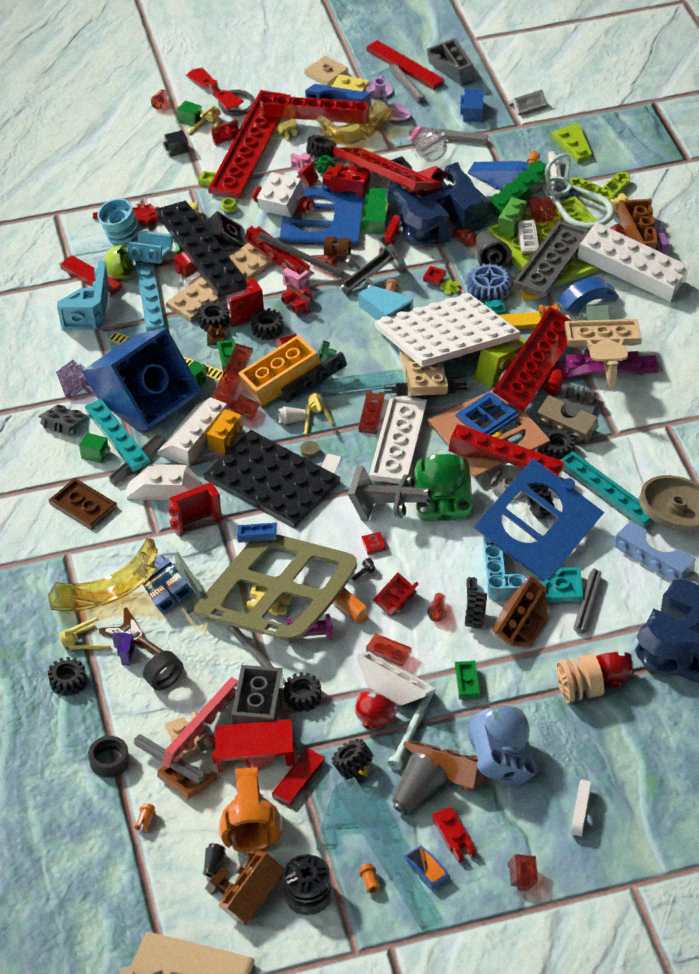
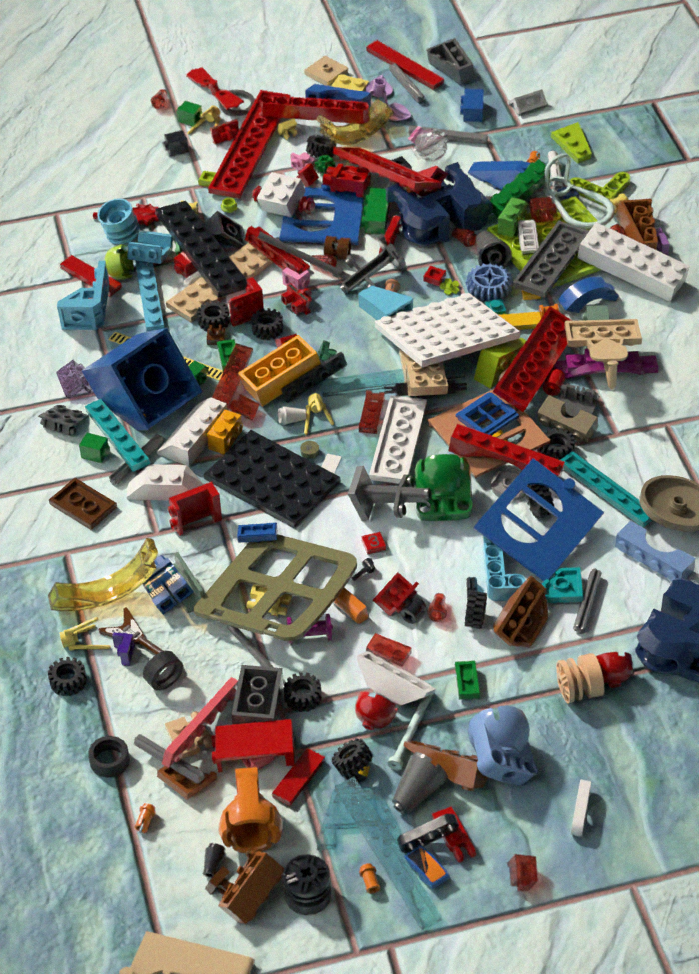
none -> black beam [397,814,459,853]
none -> black bush [401,597,426,624]

